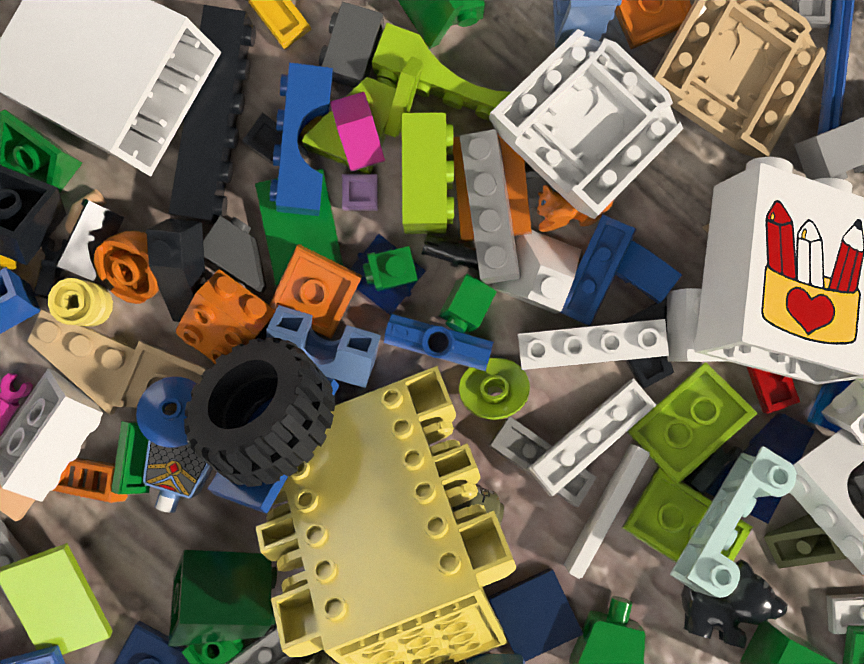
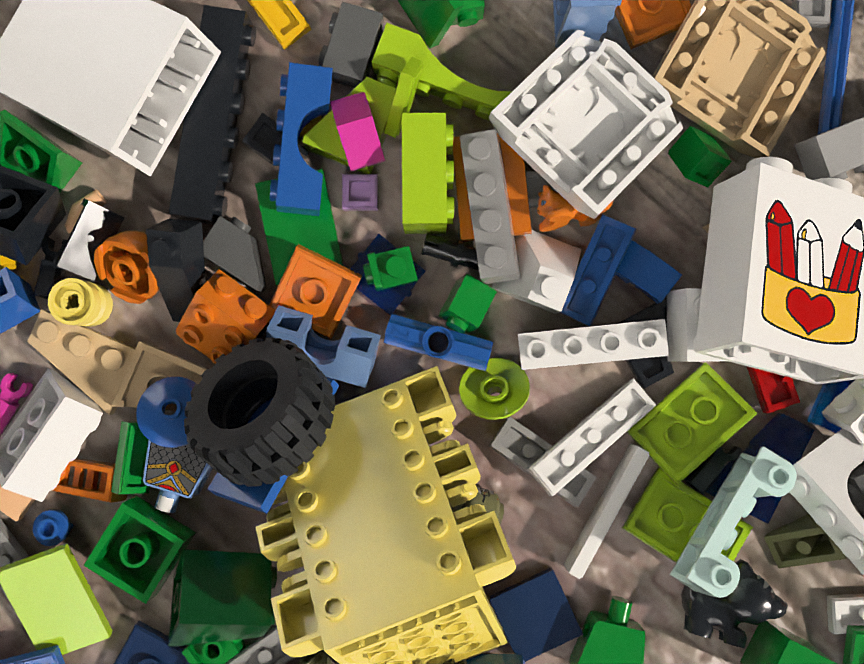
none -> blue plate [33,509,74,546]
none -> green brick [84,496,196,604]
none -> green panel [668,126,732,188]

